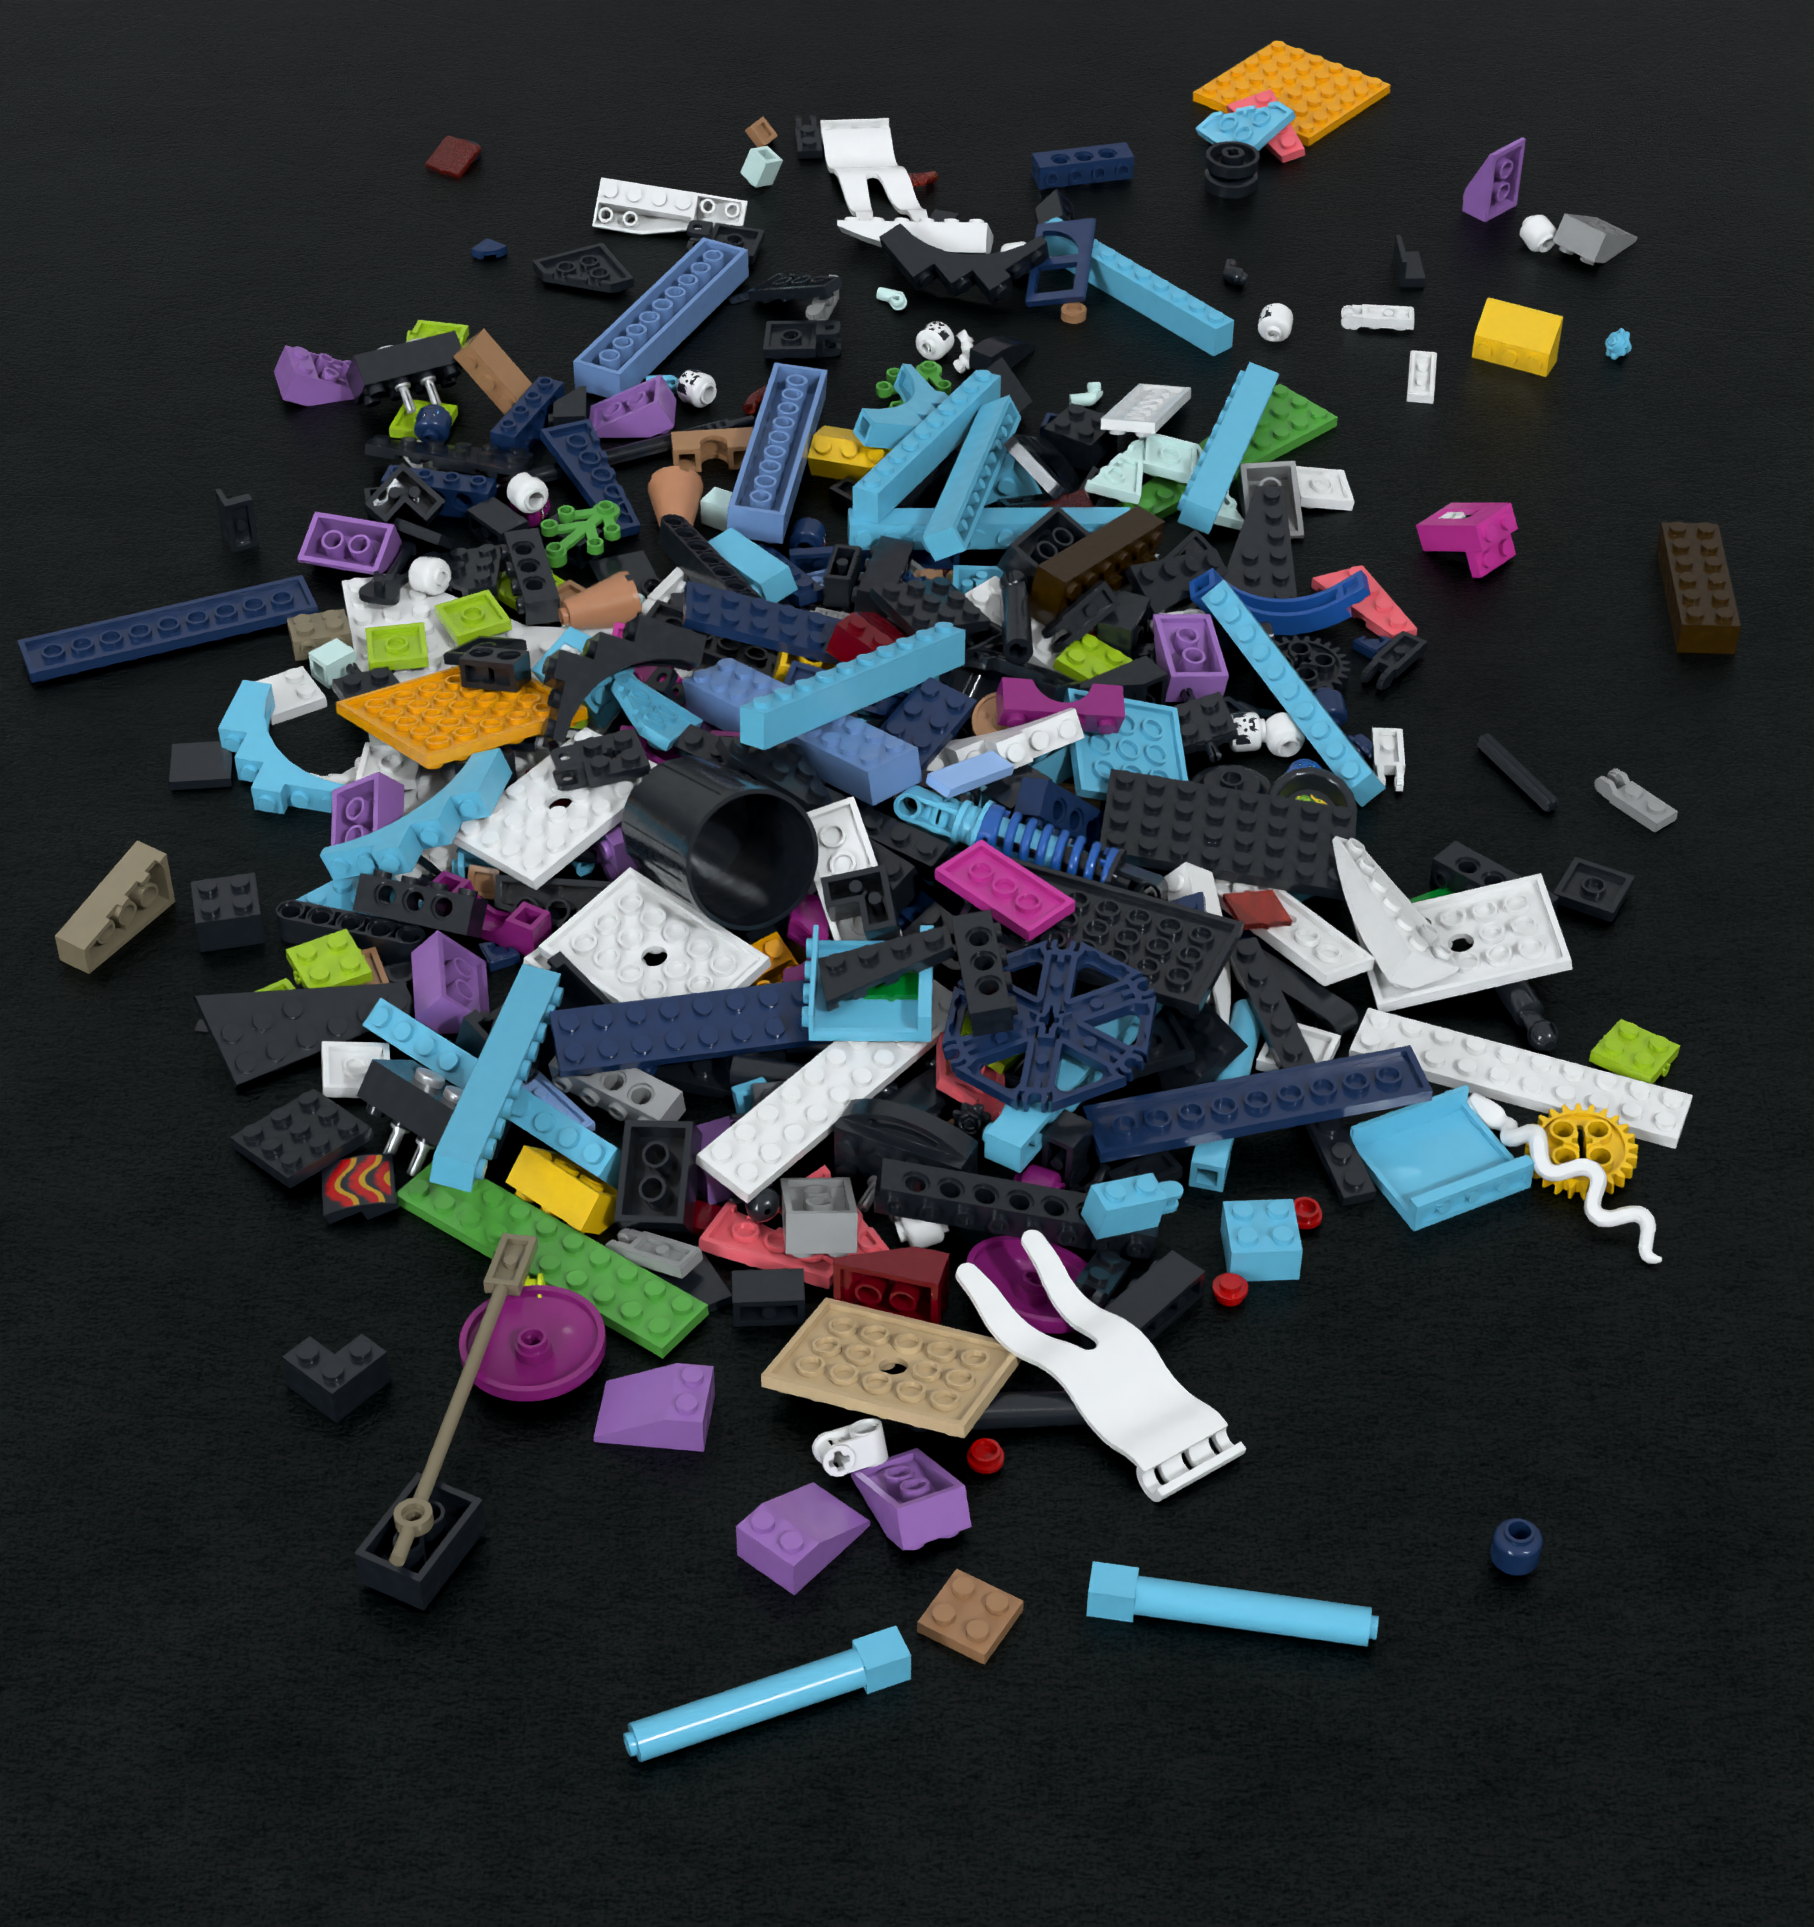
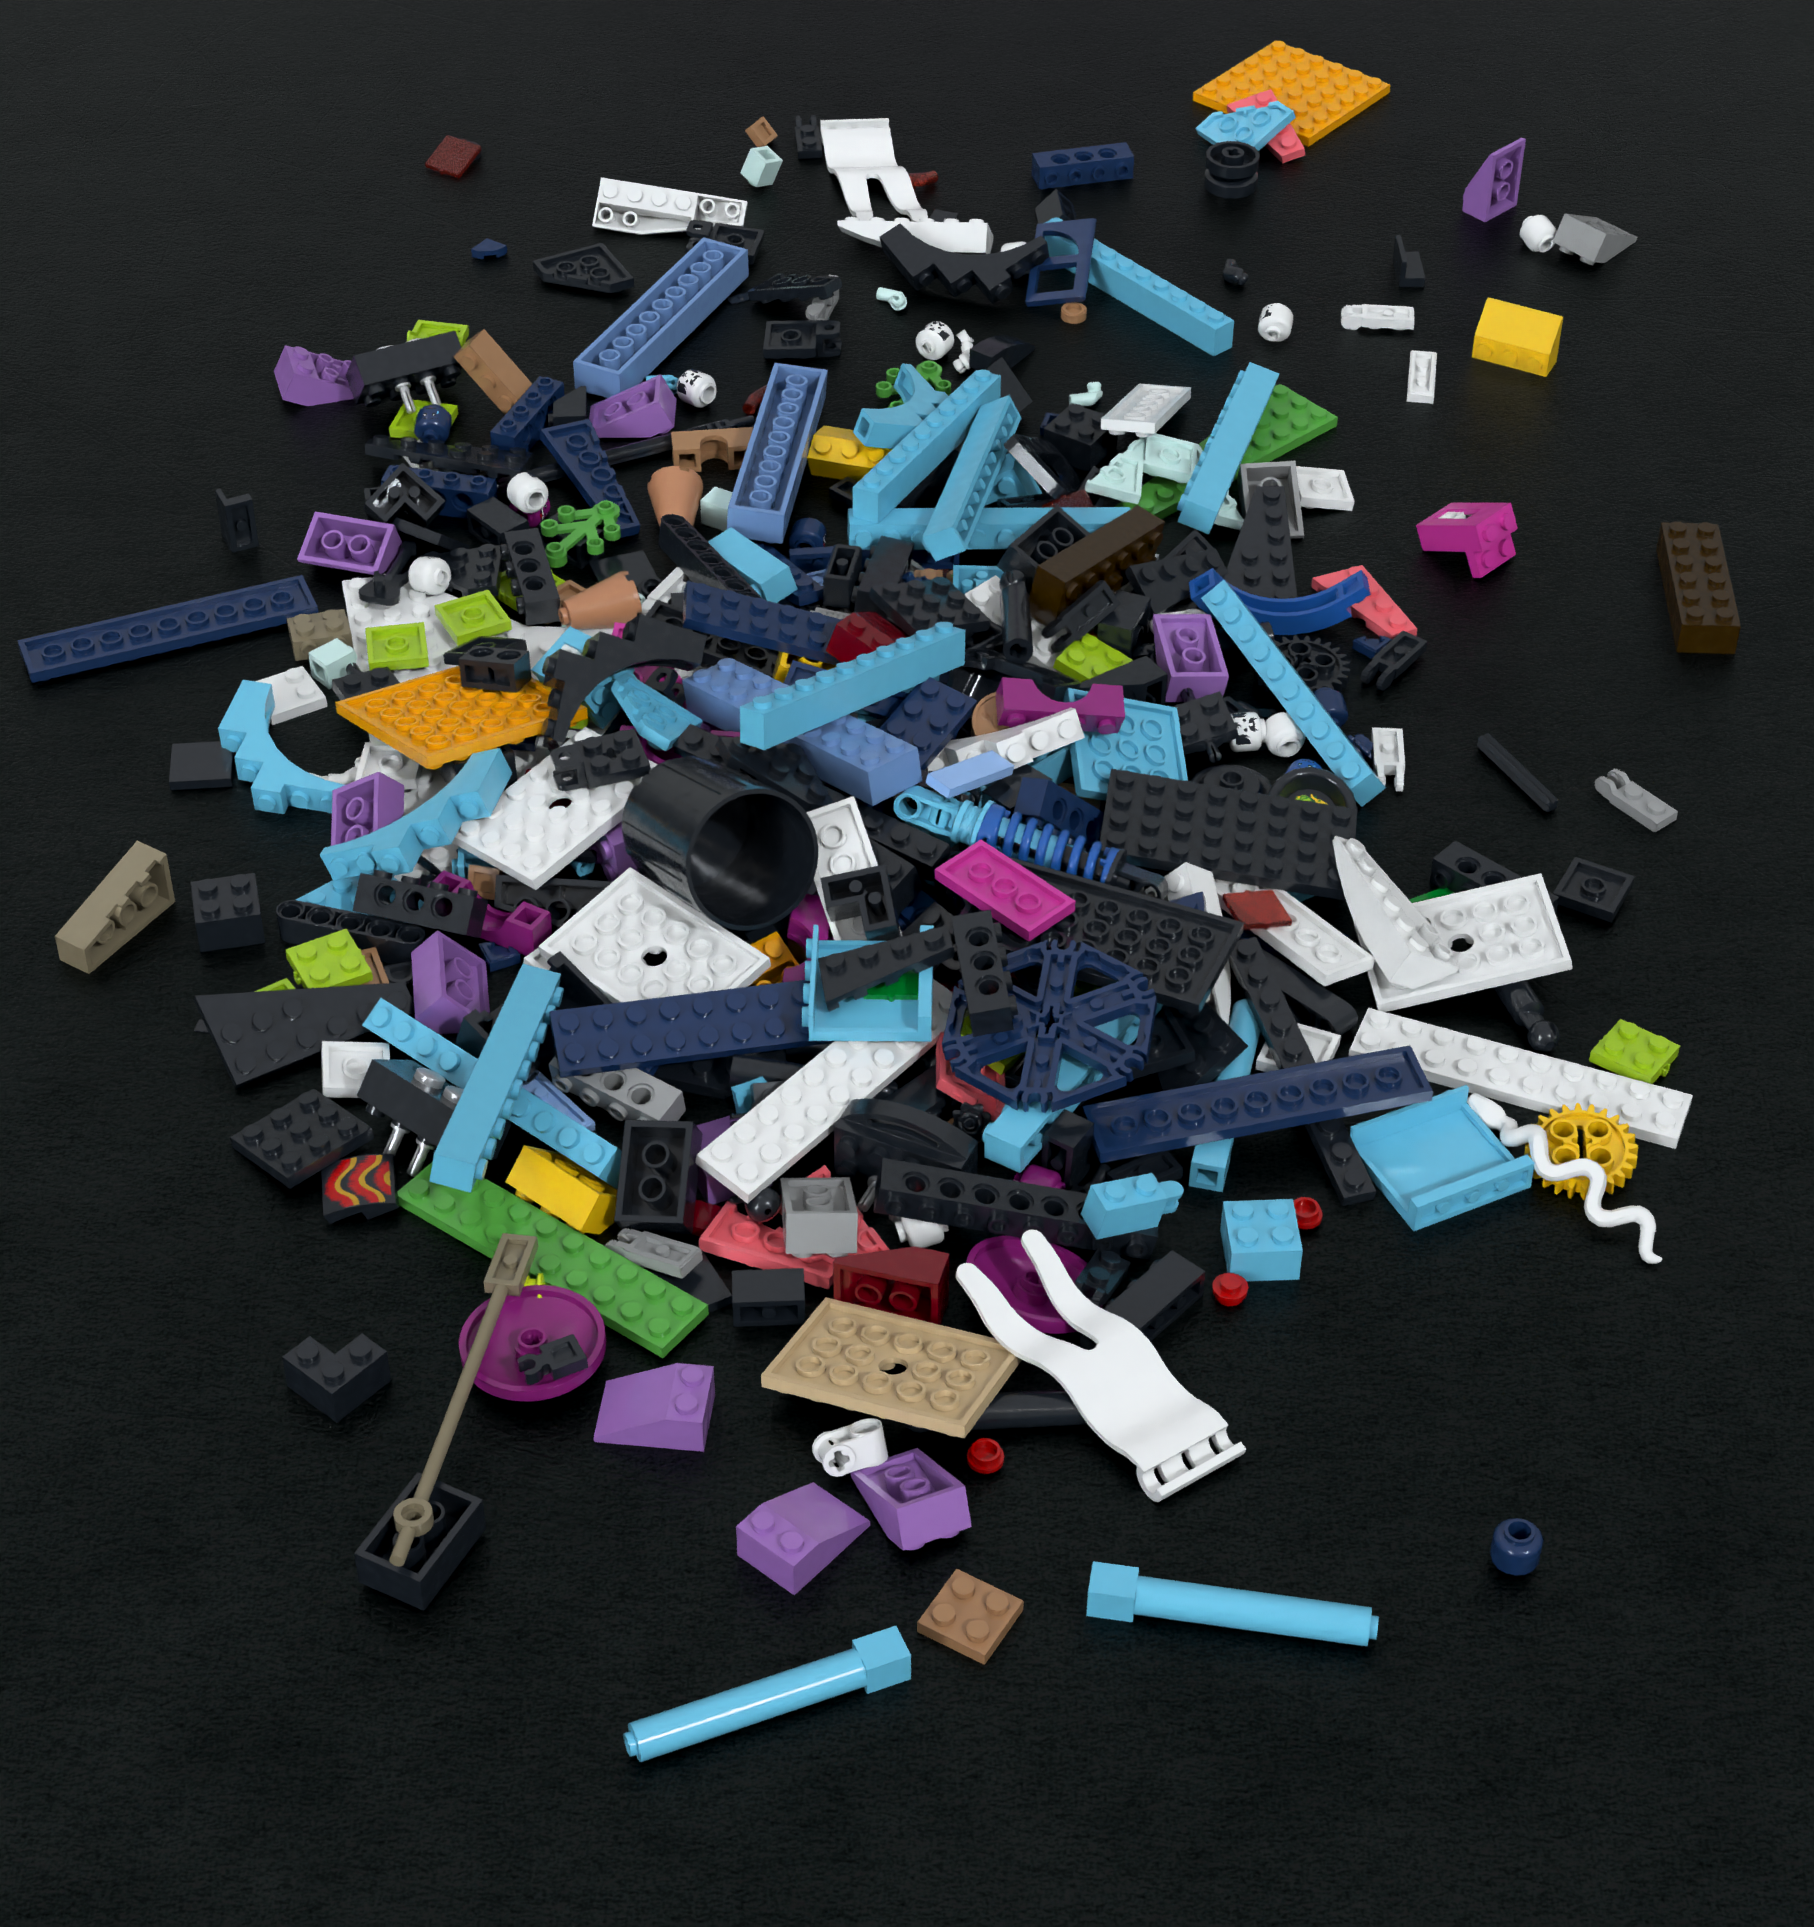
medium azure plant [1605,328,1632,360] -> none
none -> black plate [517,1334,588,1385]

